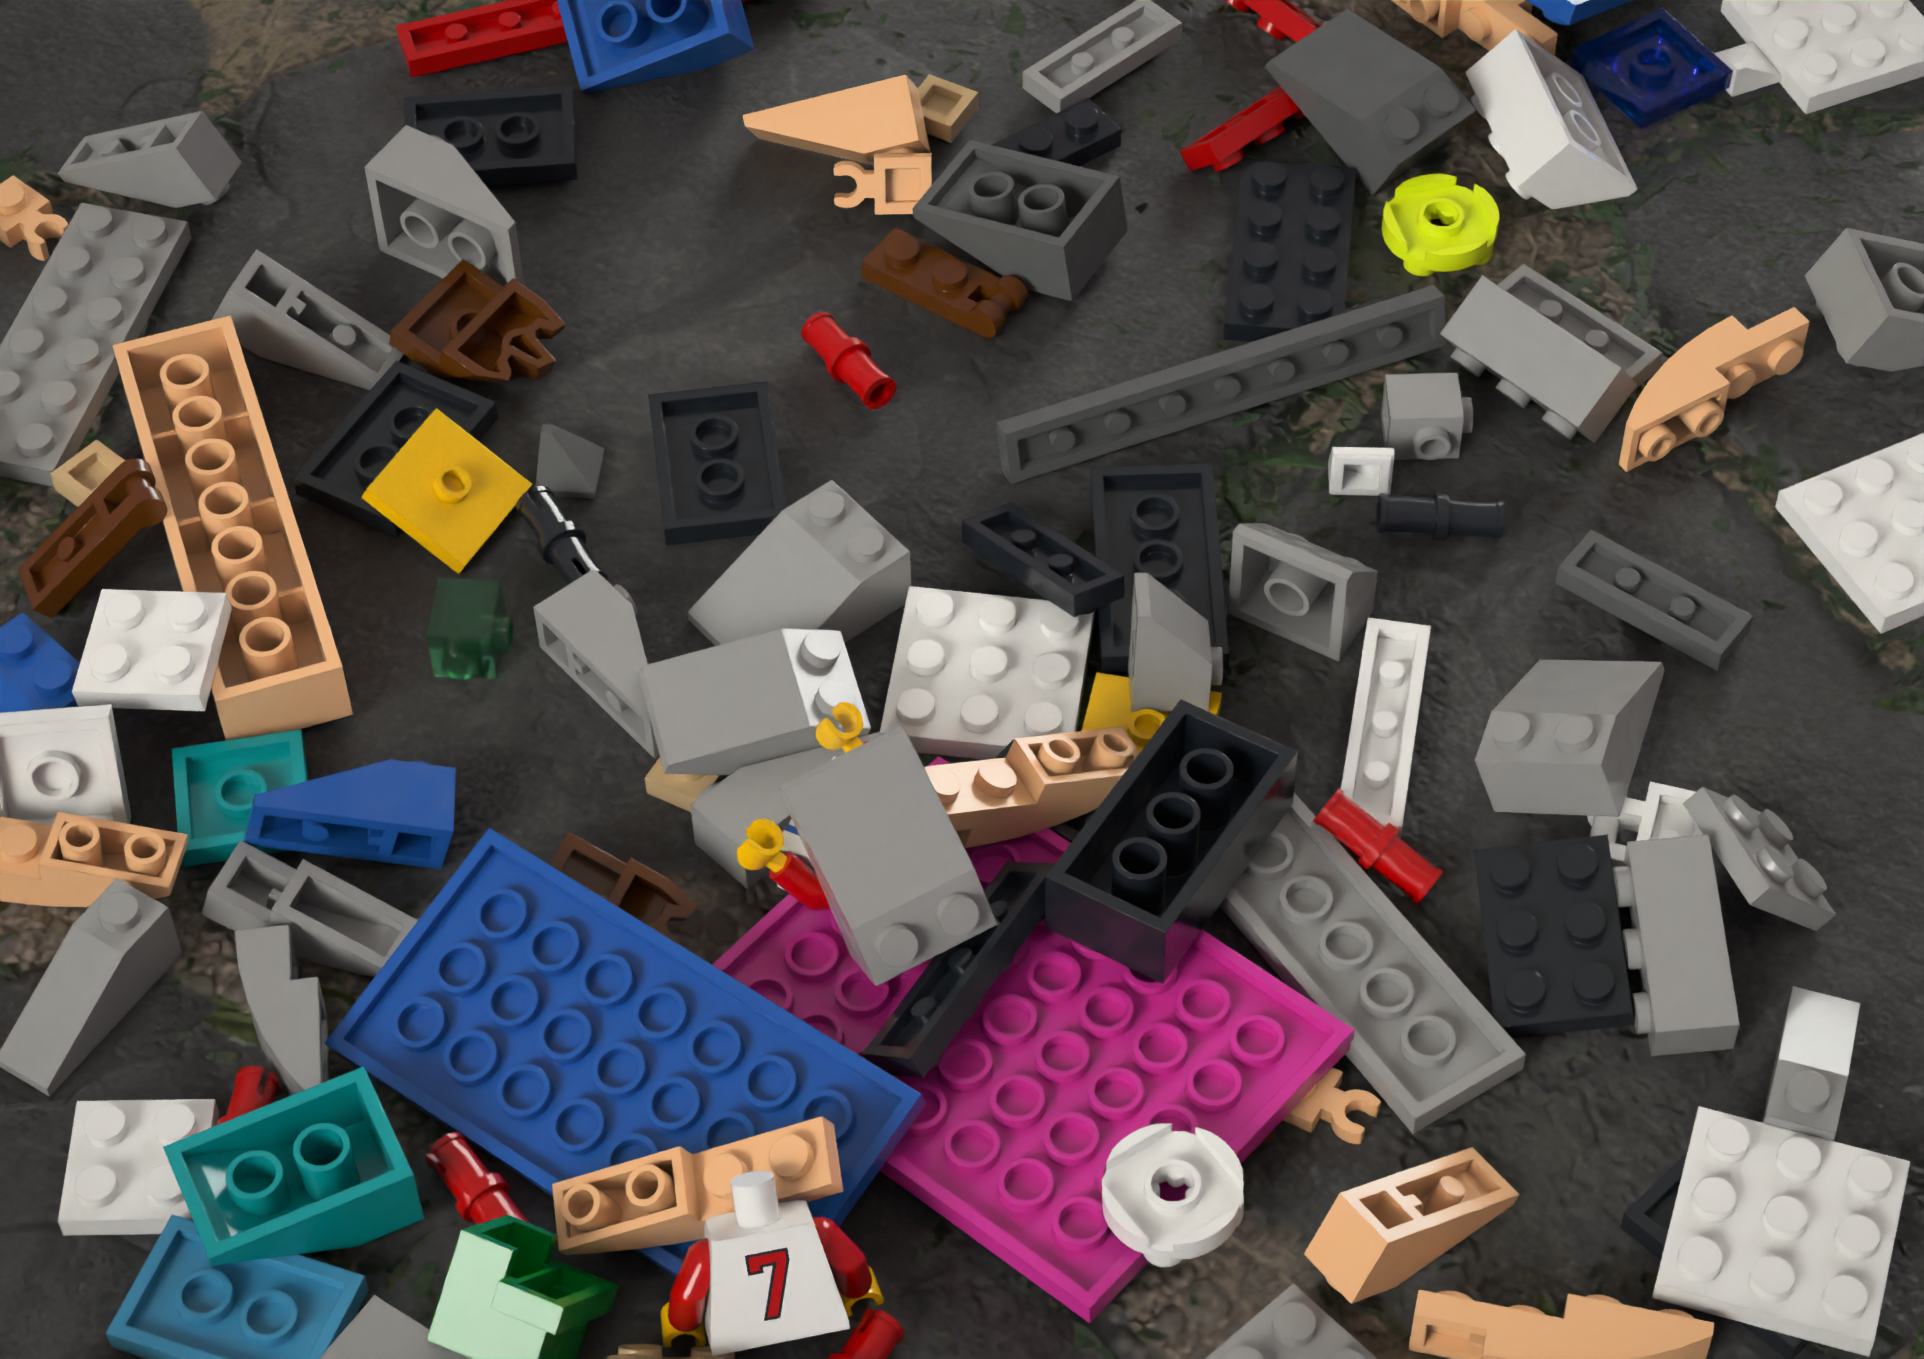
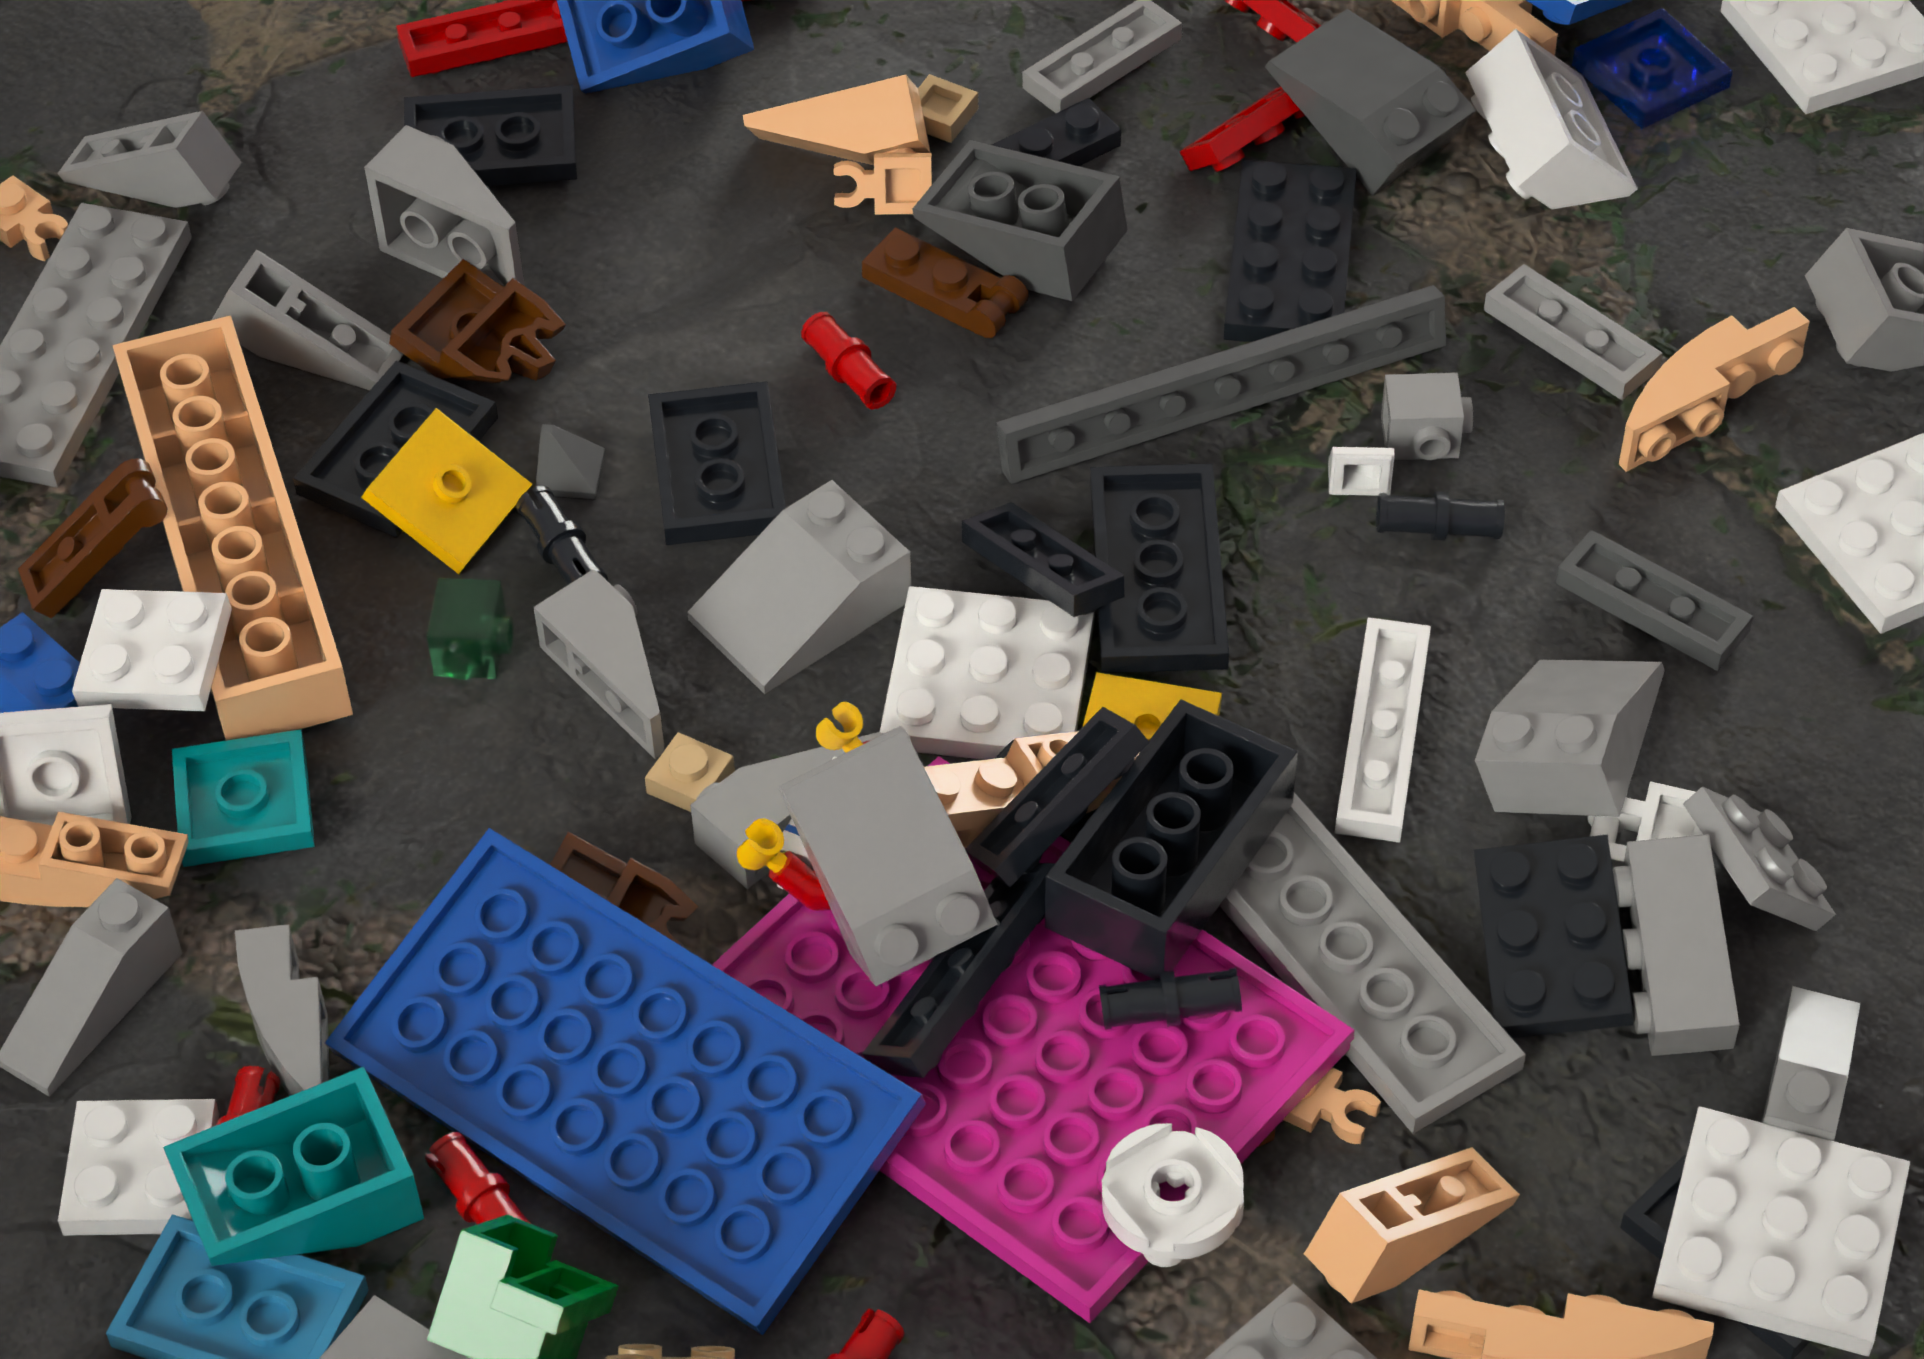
tan plate [50,439,125,507] -> none
light grey slope [201,840,418,977] -> none
blue slope [244,759,456,869] -> none
light nougat slope [552,1116,843,1255] -> none
light grey slope [638,628,871,775] -> none
white torso [660,1171,884,1356] -> none
light grey slope [1128,573,1223,712] -> none
light grey slope [1228,523,1378,662] -> none
red pin [1312,788,1443,905] -> none
neon yellow plate [1382,174,1500,276] -> none
light grey brick [1440,275,1638,443] -> none
white slope [1704,41,1781,97] -> none
none -> black plate [965,707,1150,887]
none -> black pin [1099,967,1242,1030]

